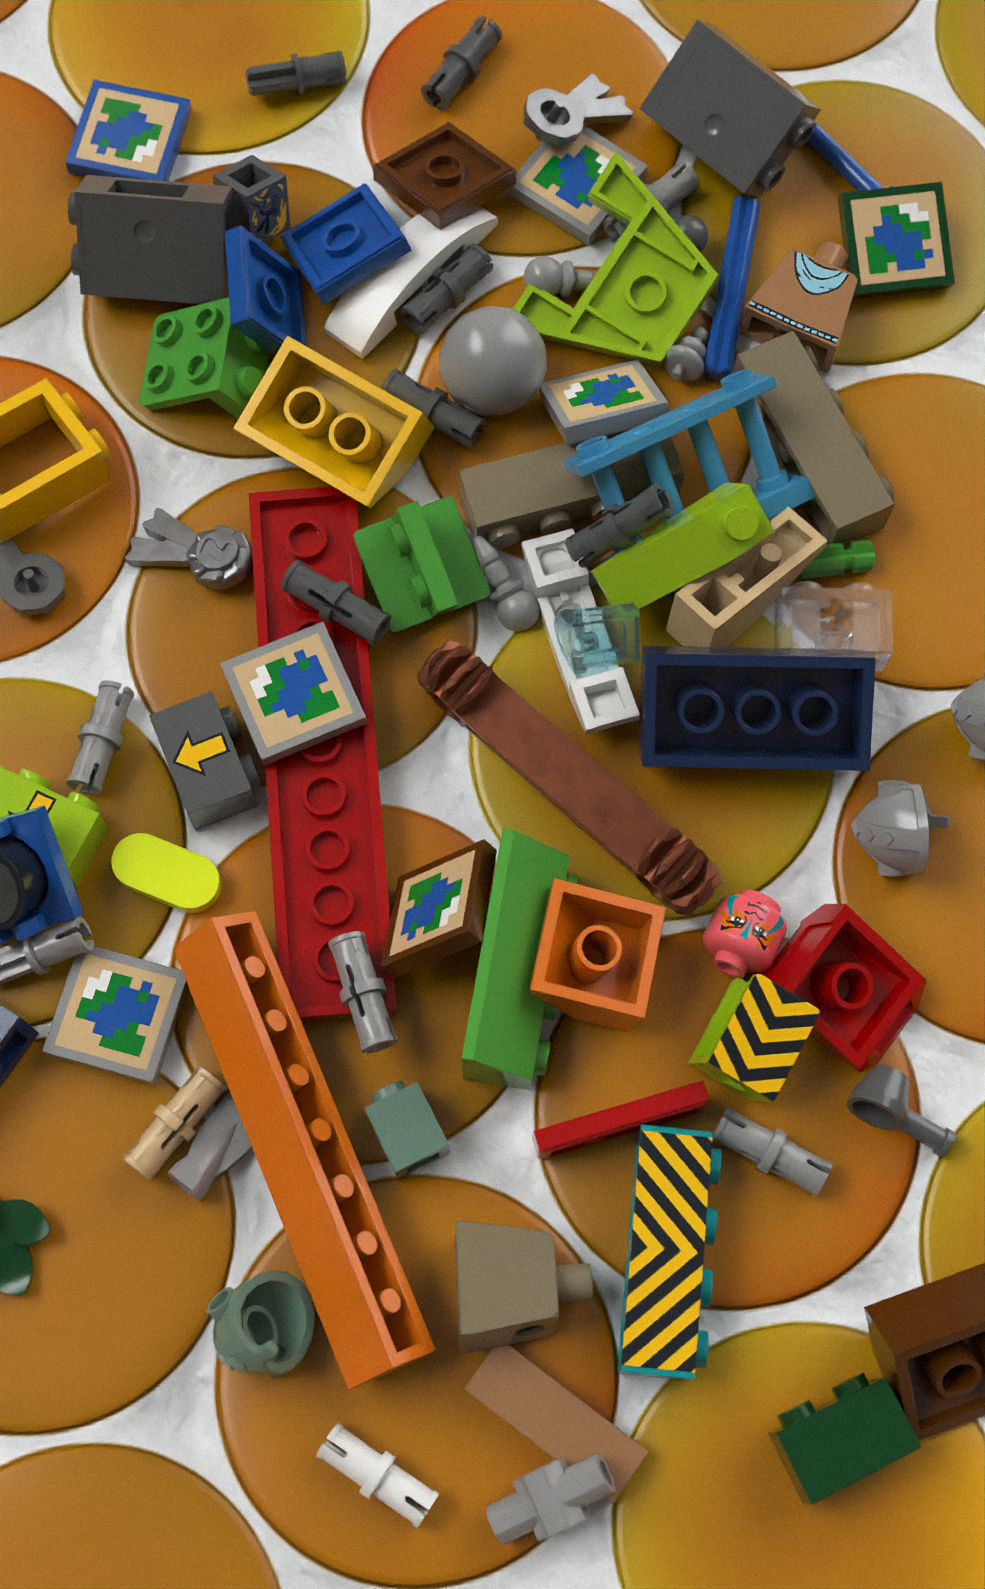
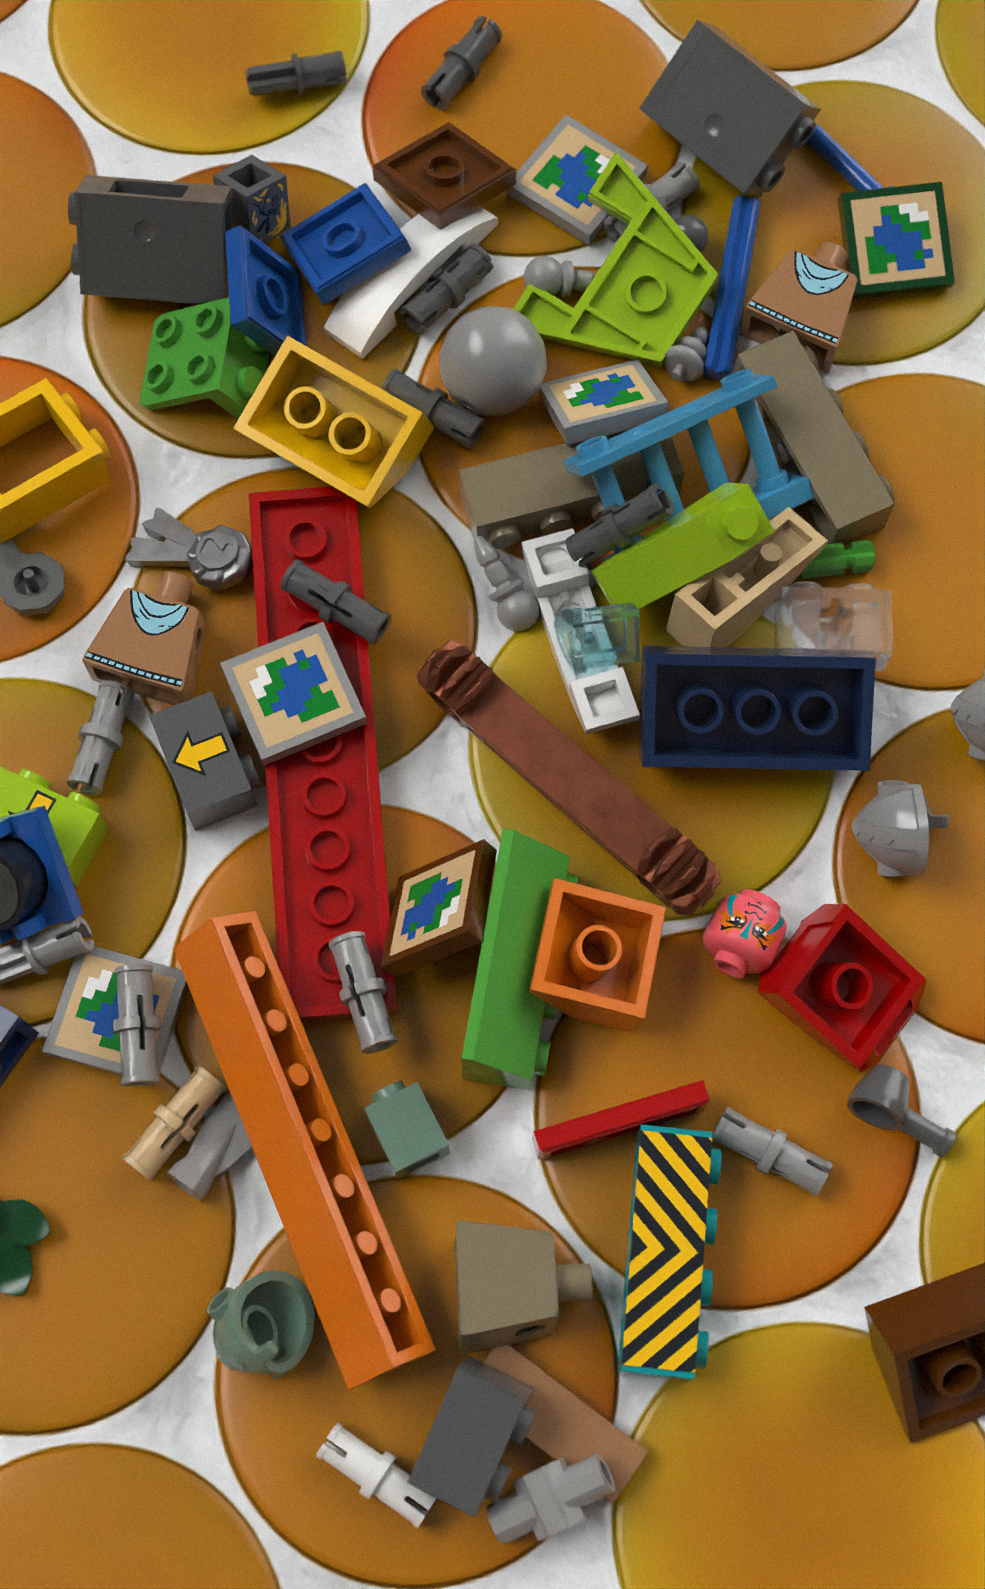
tile [65,80,192,181] -> none
neon yellow tile [111,833,222,913] -> none
bright green bracket [353,496,490,633] -> none
piece [523,74,633,147] -> none
piece [687,974,820,1102] -> none
dark green brick [768,1372,922,1504] -> none
none -> medium nougat torso [82,571,206,705]
none -> light grey pin [113,964,161,1087]
none -> dark grey brick [407,1356,537,1517]

